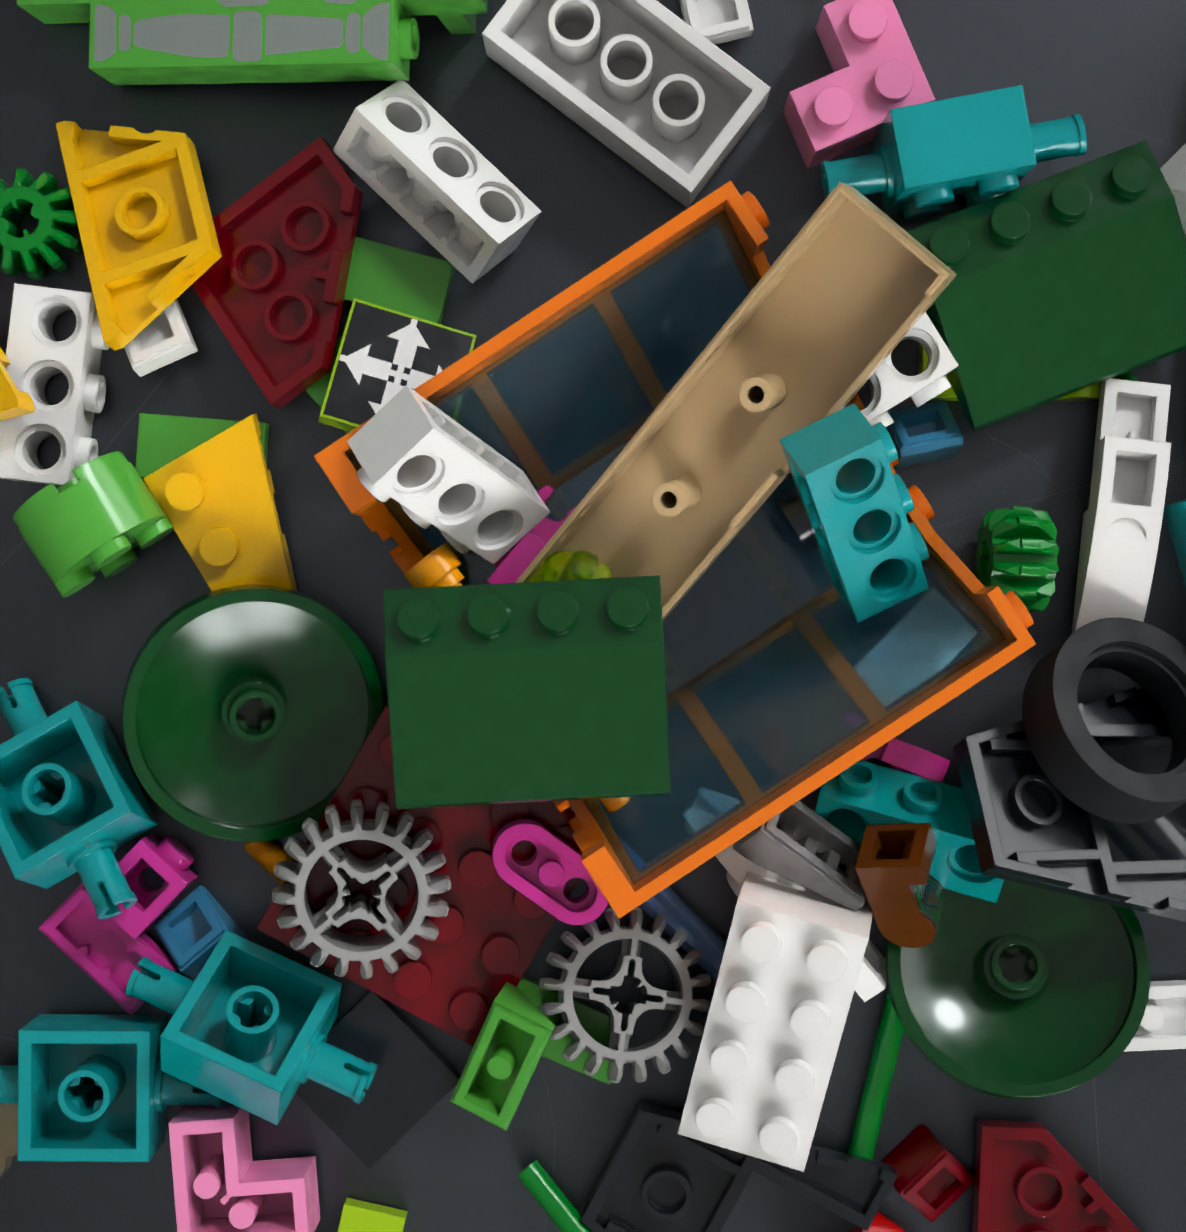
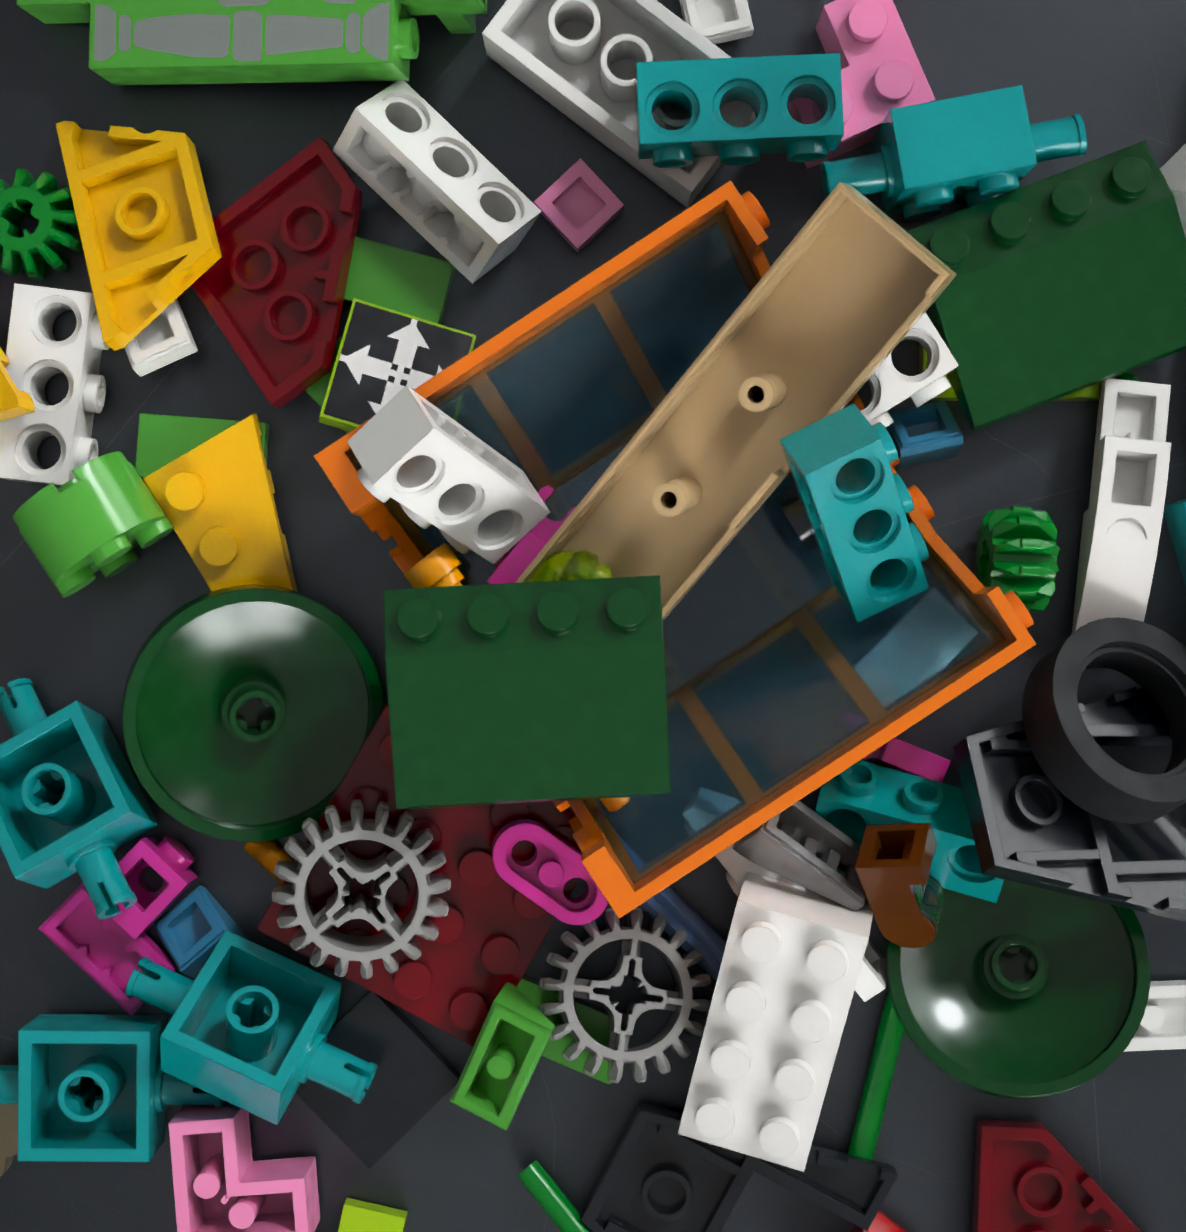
dark red slope [881,1124,975,1223] -> none
none -> bright pink plate [534,158,624,253]
none -> teal brick [635,53,844,168]

